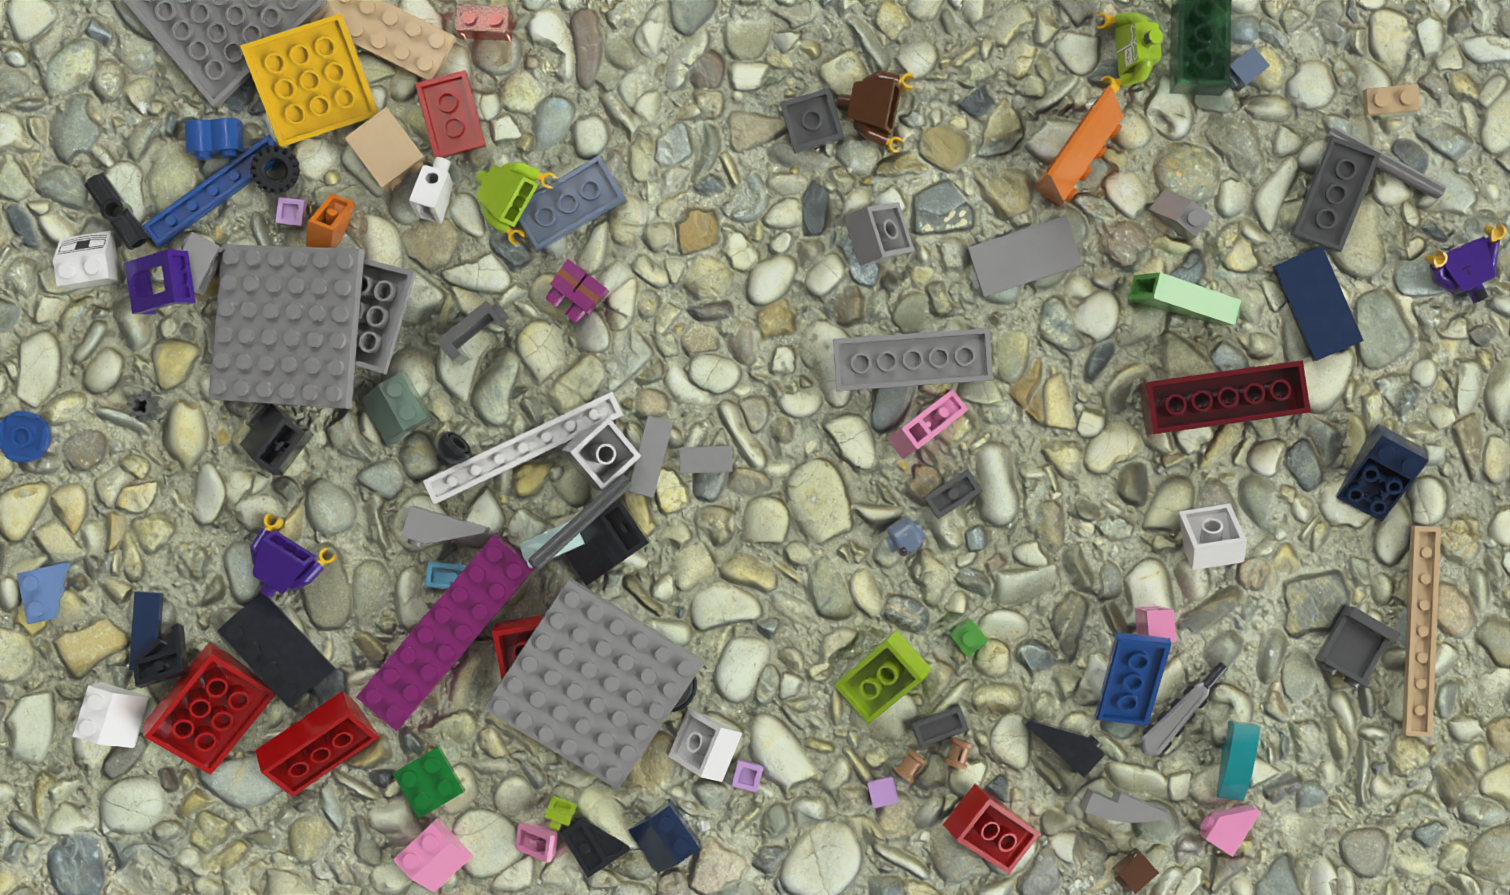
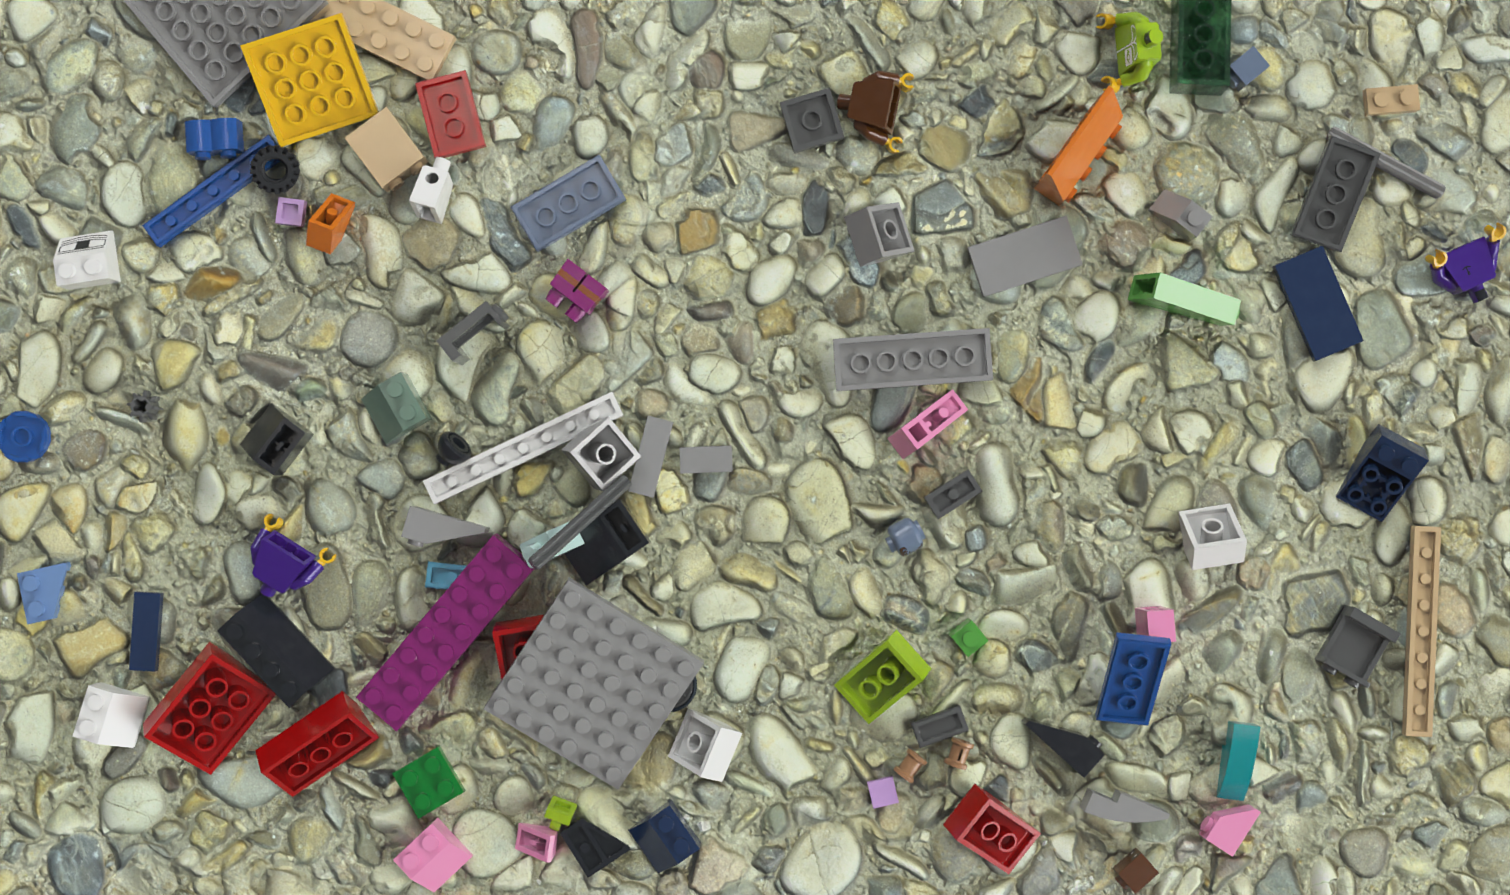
black piece [84,172,150,250] -> none
dark purple panel [125,250,196,315] -> none
black wing [133,623,189,688] -> none
light grey brick [181,232,224,296] -> none
light grey plate [209,244,365,409] -> none
light grey slope [355,258,416,374] -> none
clear red brick [455,4,513,41] -> none
lime torso [476,161,557,245] -> none
lavender plate [732,759,764,793] -> none
dark red brick [1139,360,1311,436] -> none
light grey sword [1140,662,1228,755] -> none

